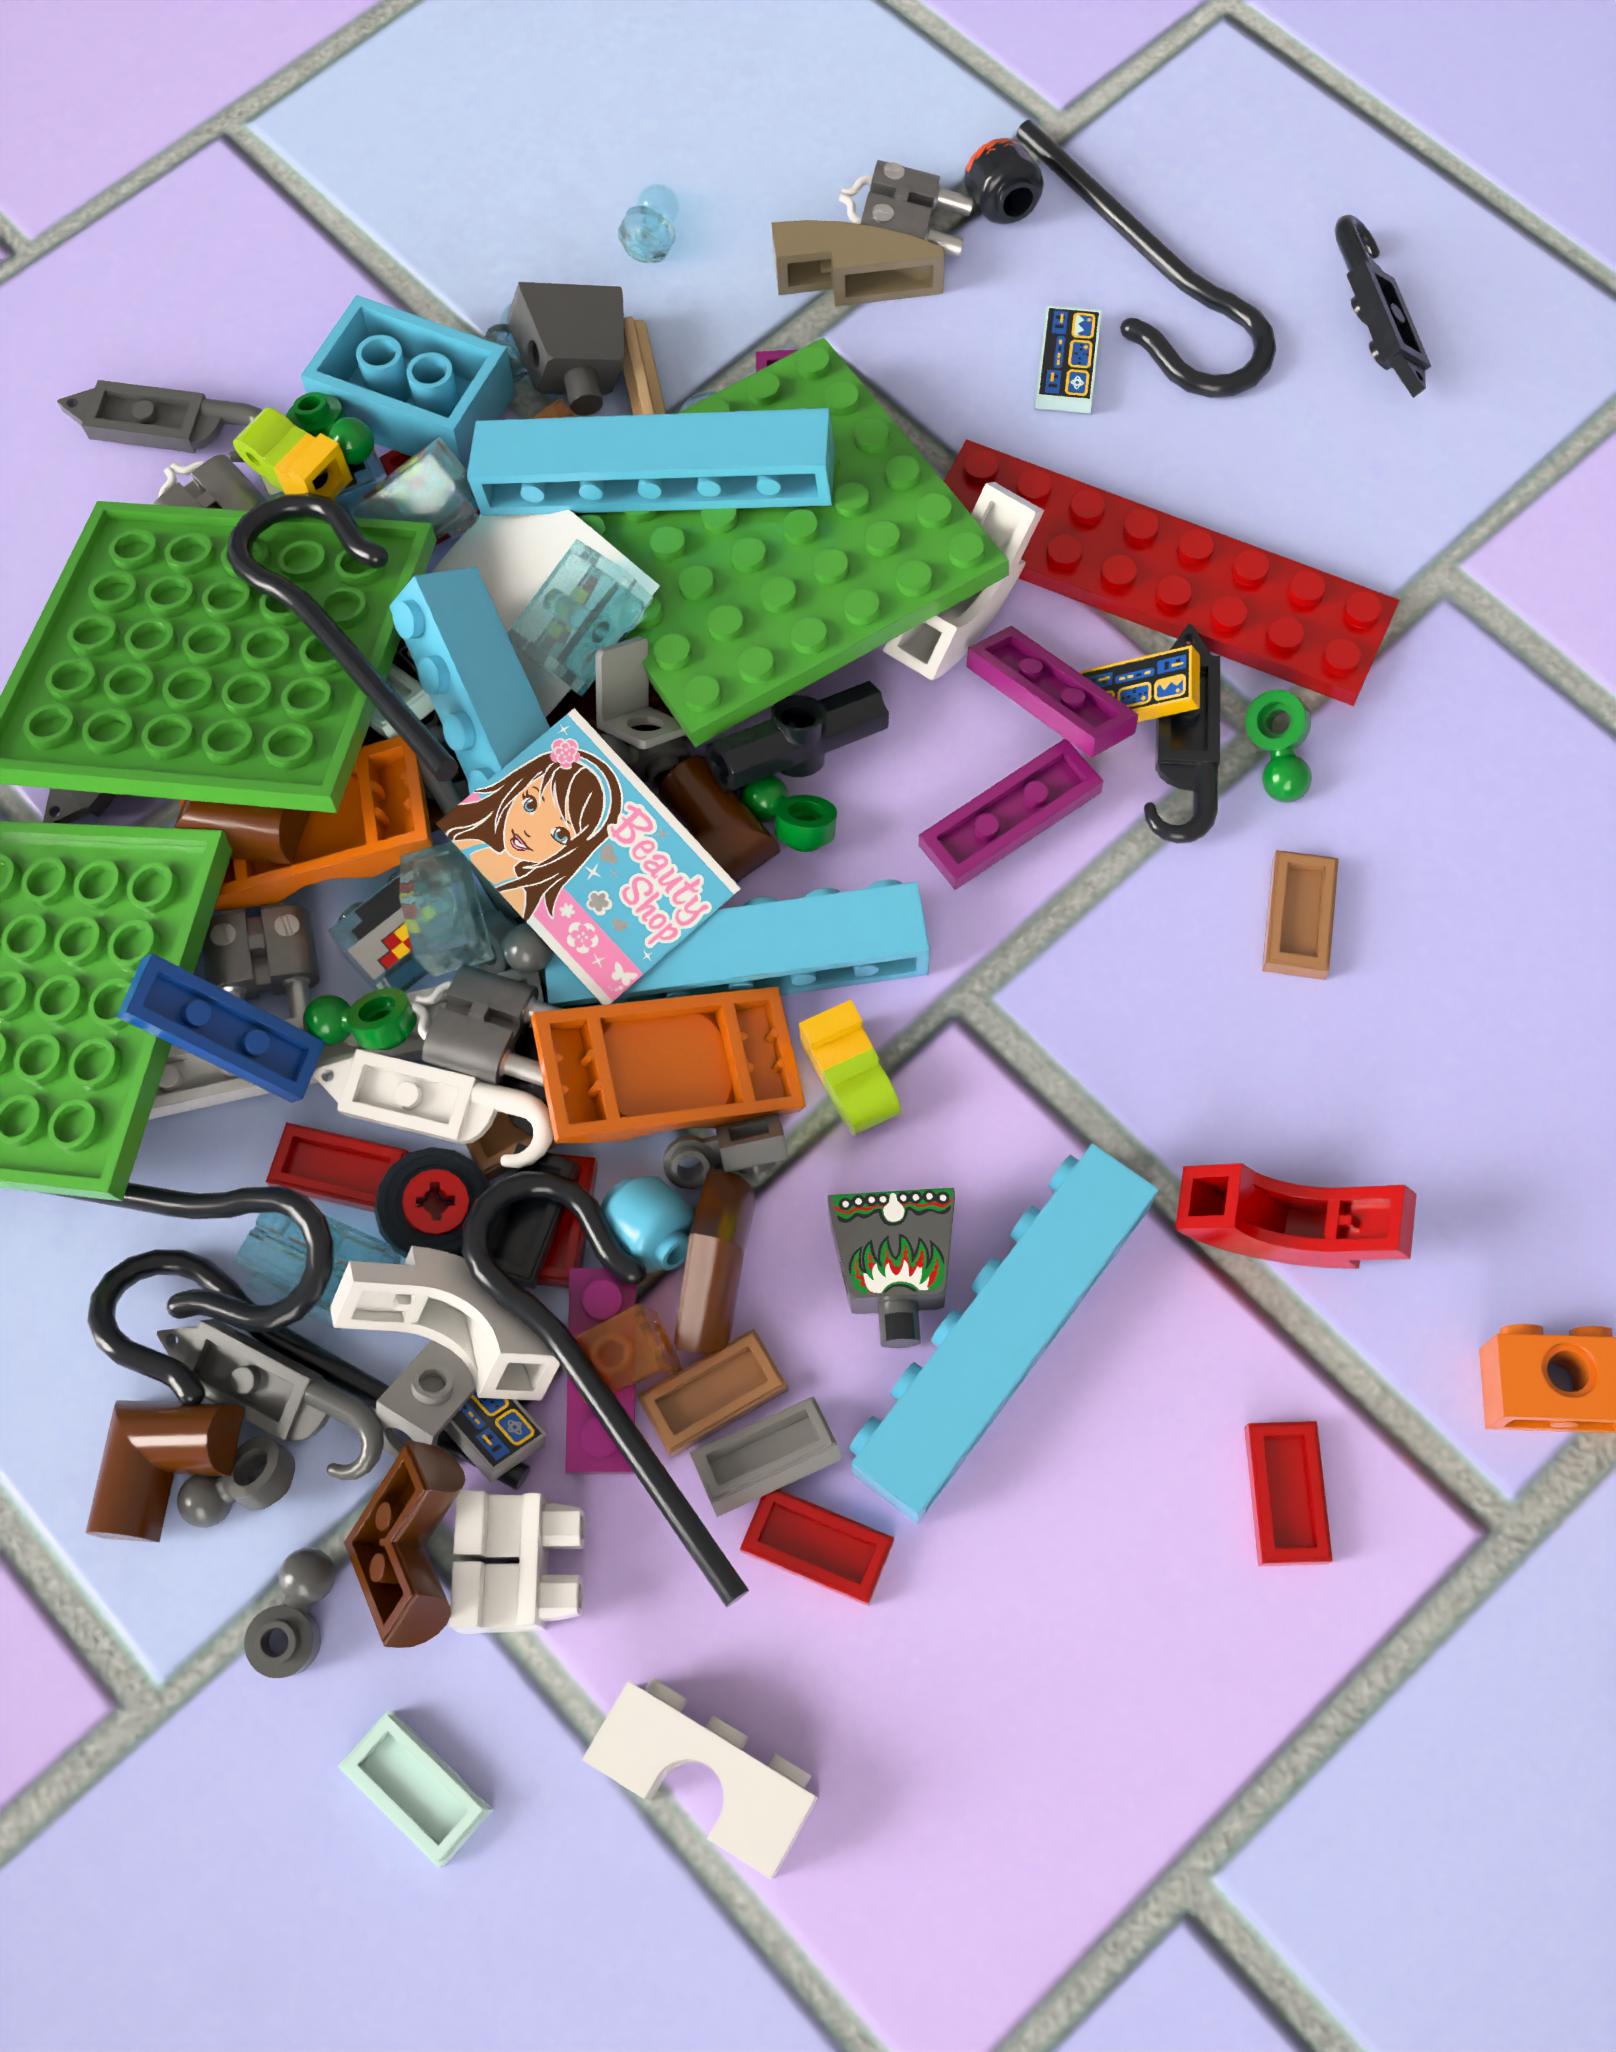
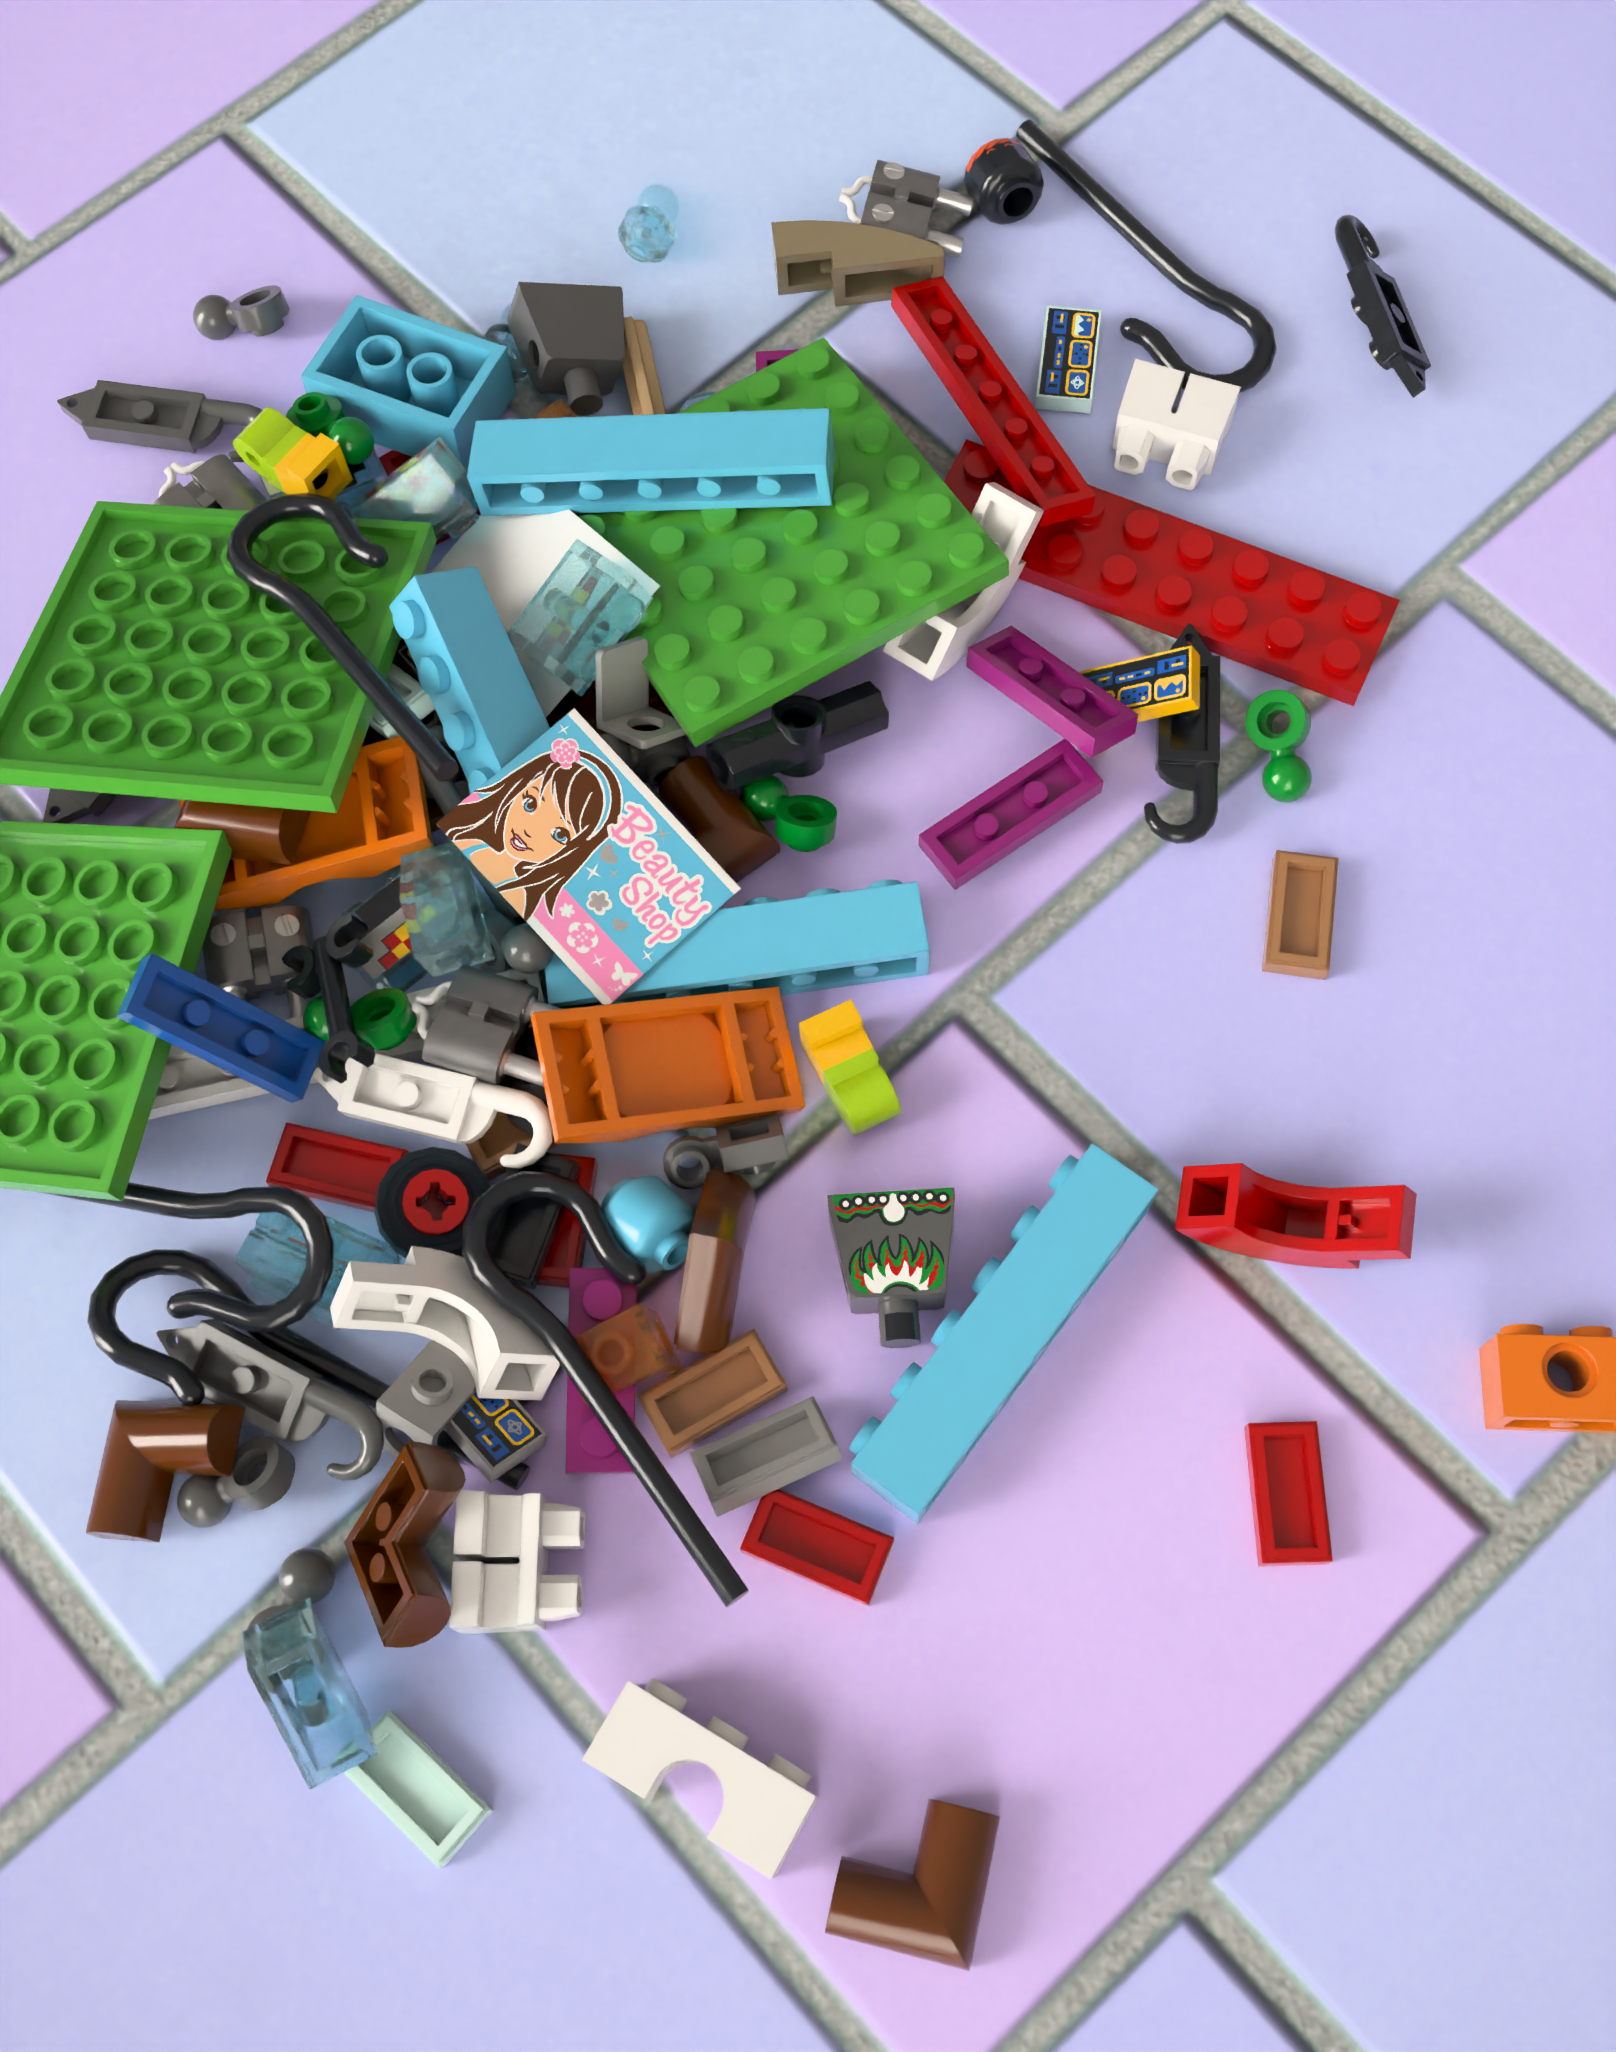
none -> dark grey plate [193,285,290,340]
none -> clear light blue brick [242,1598,378,1790]
none -> black bar [282,914,375,1084]
none -> reddish brown brick [825,1799,1000,1971]
none -> red plate [891,276,1096,528]
none -> white hips [1112,359,1241,491]

